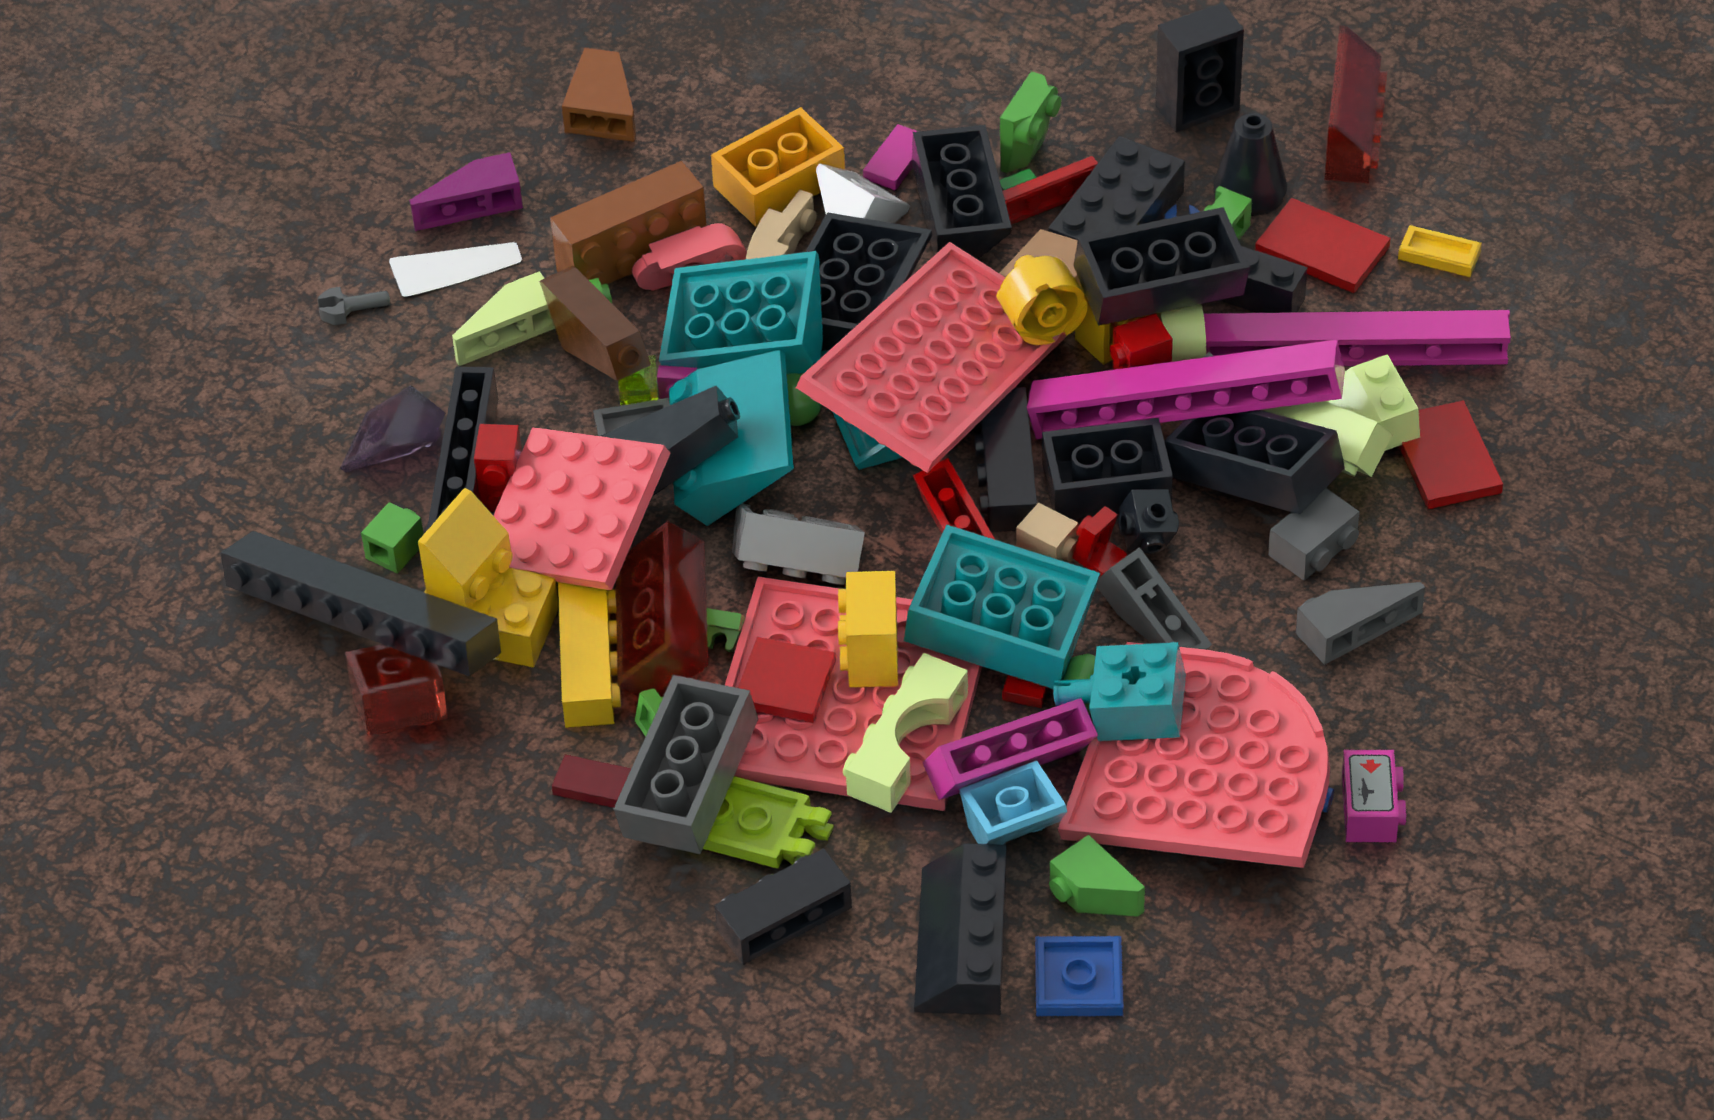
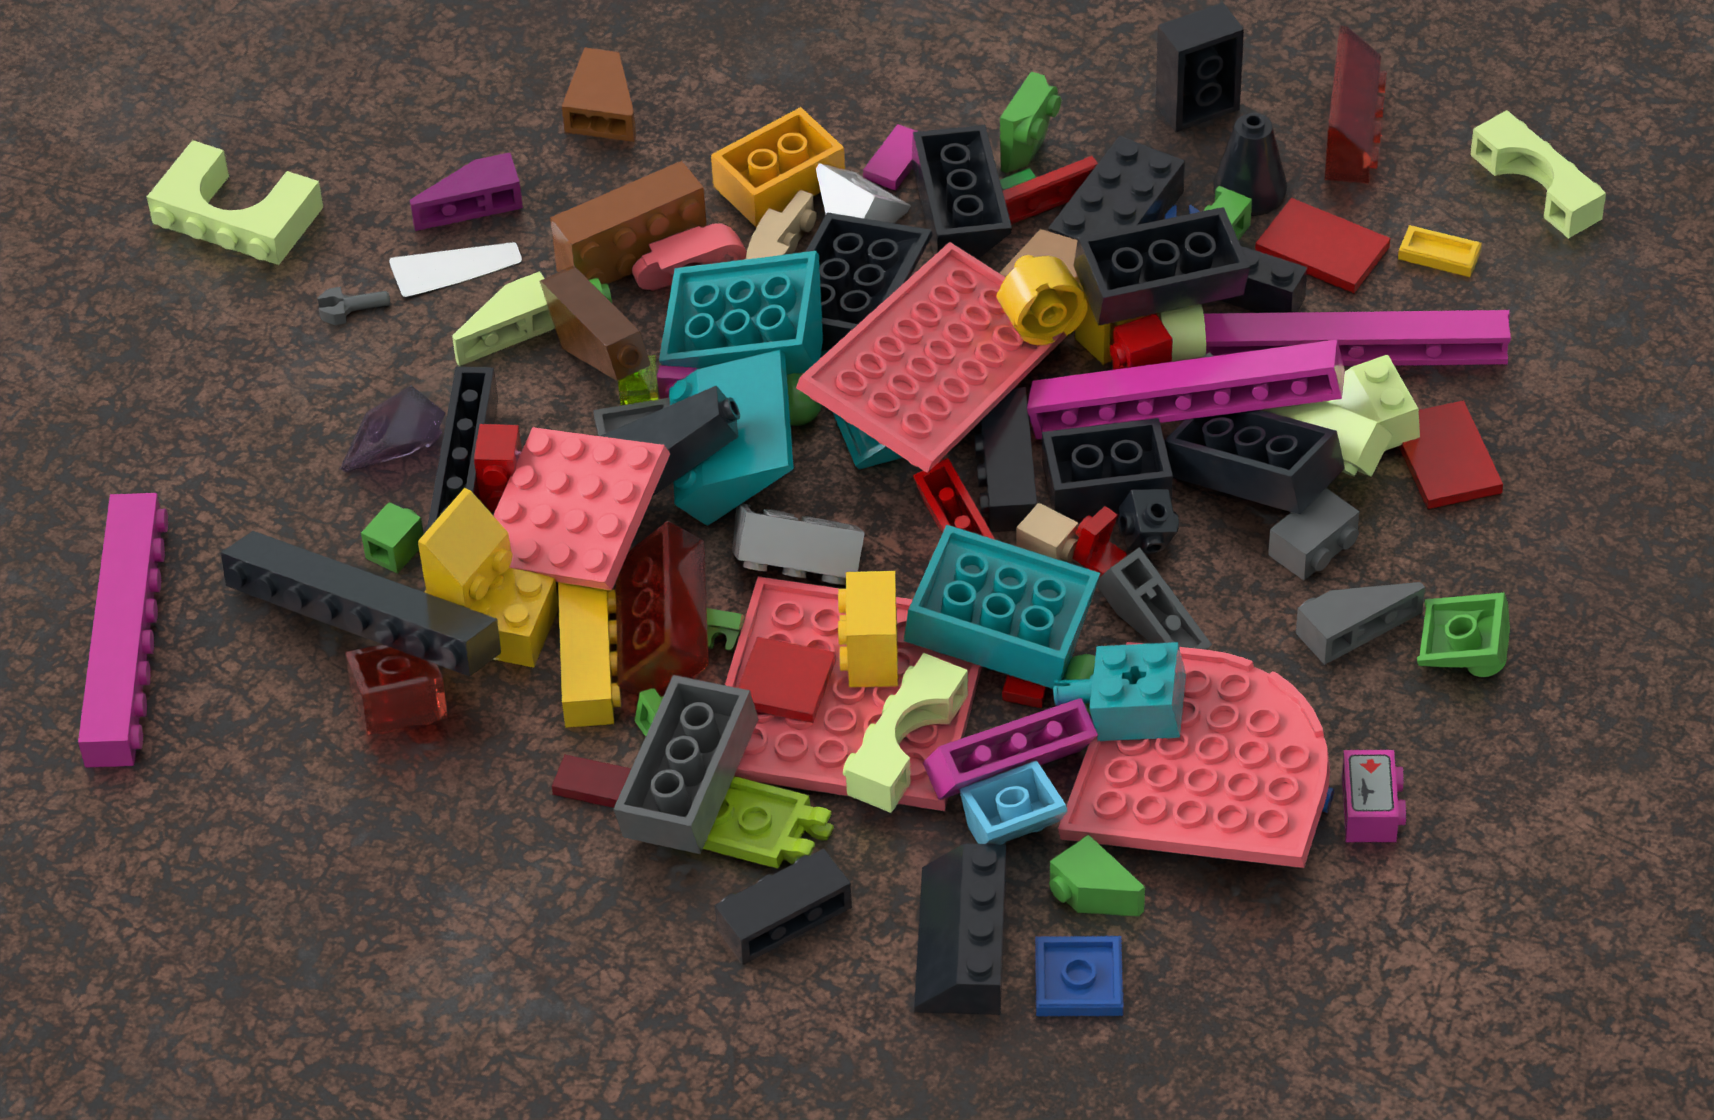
none -> dark pink brick [78,493,168,767]
none -> yellowish green arch [147,140,323,265]
none -> bright green slope [1417,592,1510,677]
none -> yellowish green arch [1471,110,1606,239]

